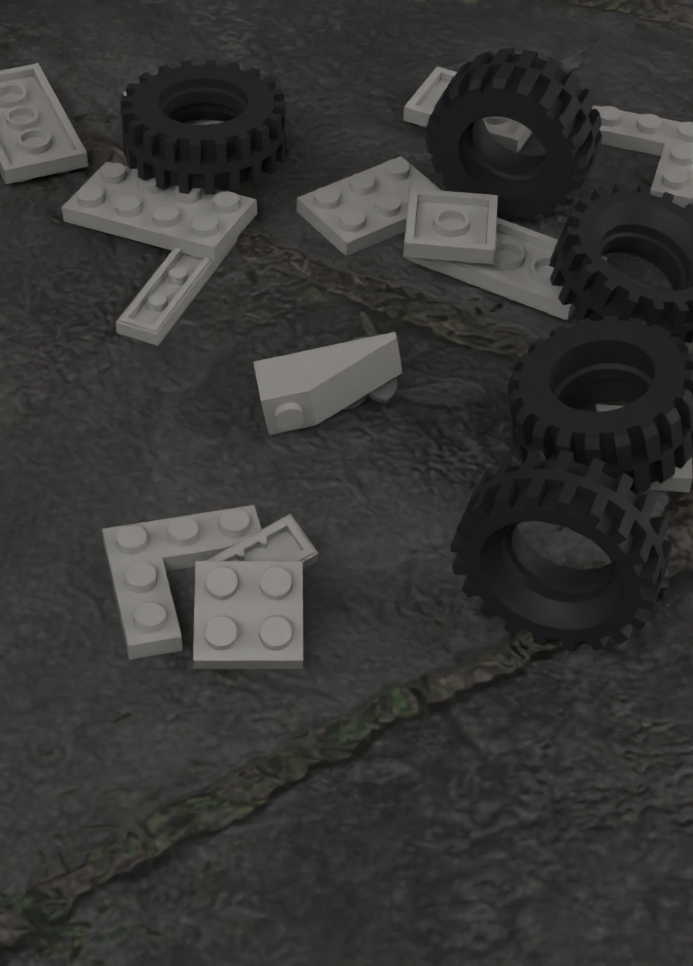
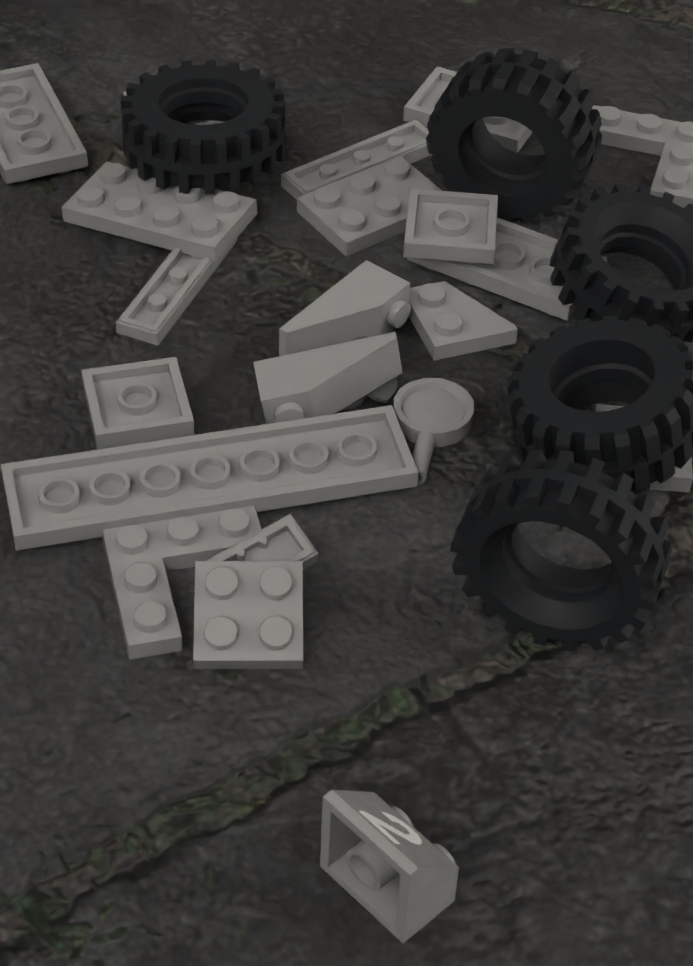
none -> light grey plate [1,405,418,551]
none -> light grey plate [81,357,195,449]
none -> light grey slope [279,260,411,356]
none -> light grey tile [281,119,433,200]
none -> light grey slope [320,790,459,943]
none -> light grey piece [393,378,474,485]
none -> light grey wing [409,281,518,361]

